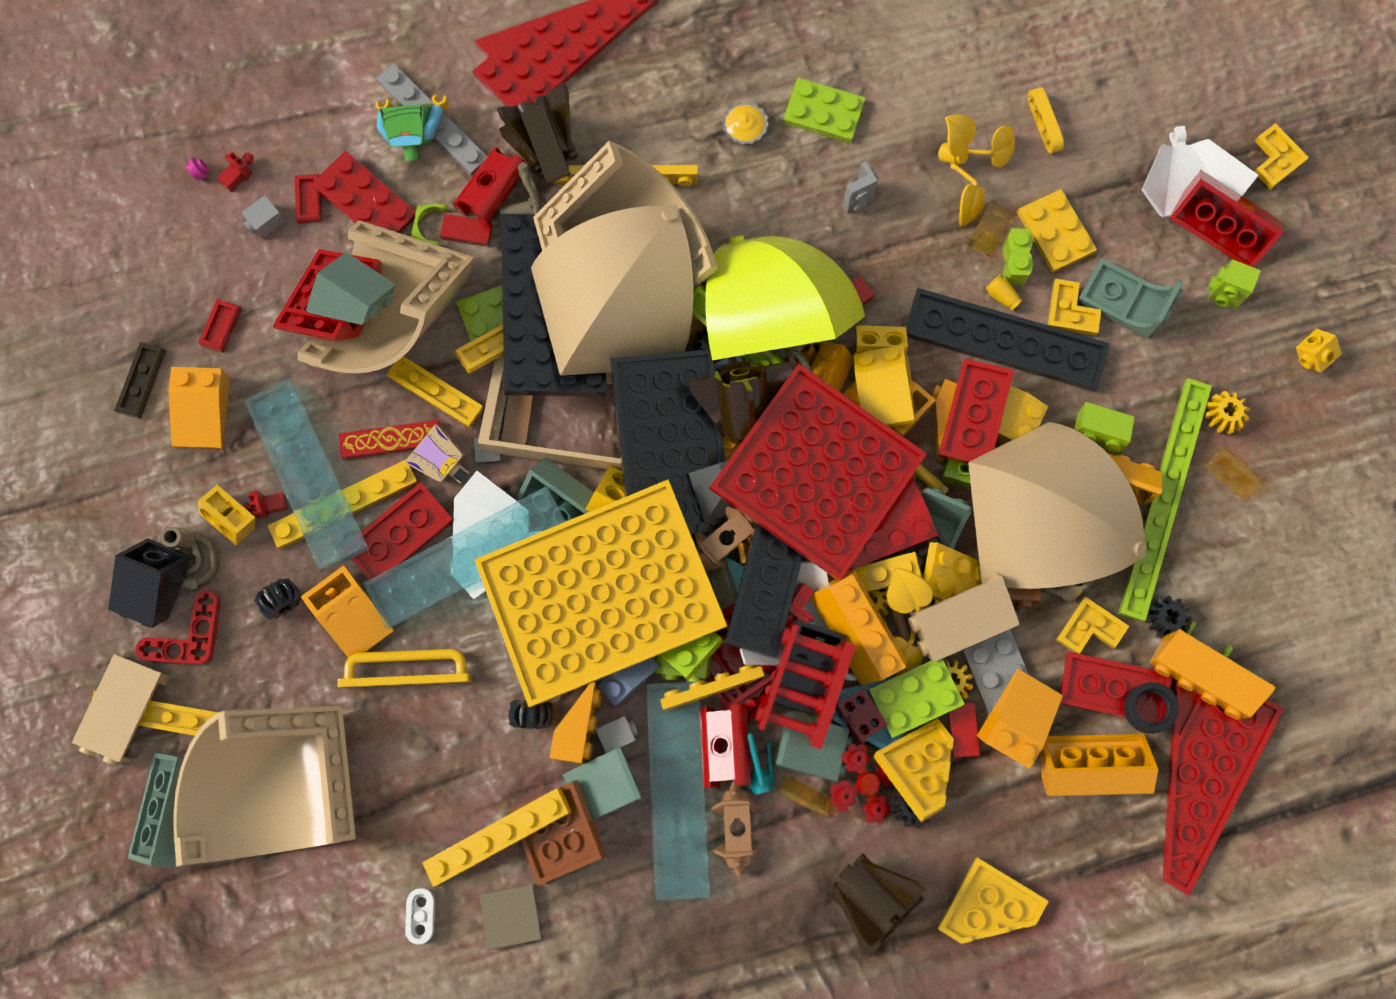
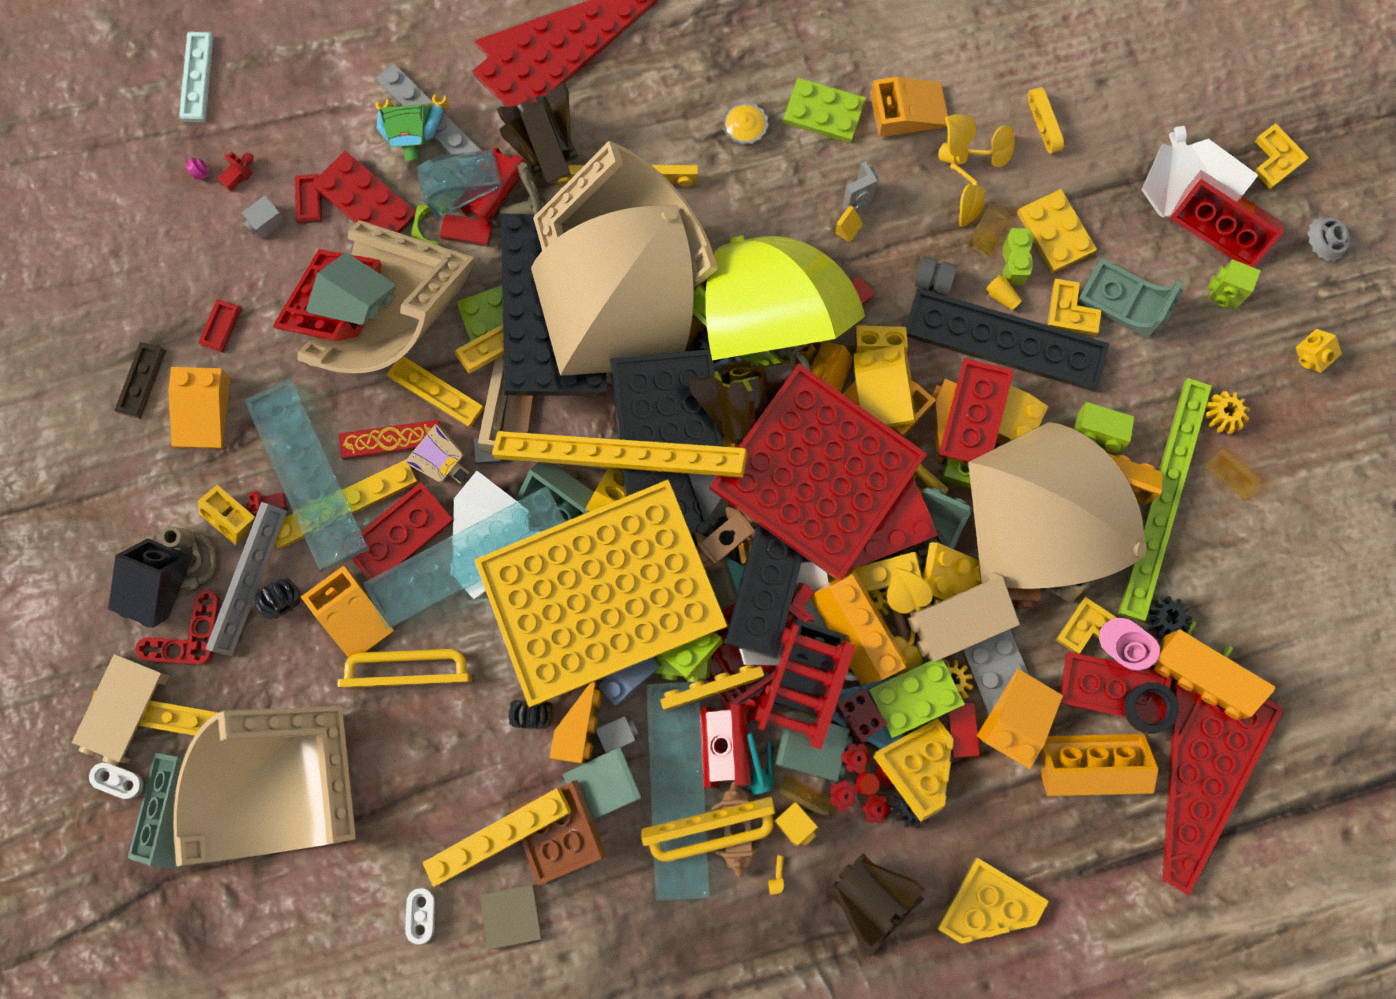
none -> white plate [89,763,143,799]
none -> light aqua tile [179,32,213,122]
none -> light grey plate [206,502,287,656]
none -> clear light blue slope [417,150,502,218]
none -> yellow plate [492,431,748,477]
none -> yellow piece [641,797,775,862]
none -> yellow hand [768,856,784,895]
none -> yellow brick [773,802,817,846]
none -> yellow slope [835,206,862,242]
none -> light orange slope [870,77,948,137]
none -> dark grey wheel [914,256,957,296]
none -> bright pink piece [1099,618,1160,670]
none -> light grey piece [1307,216,1350,262]

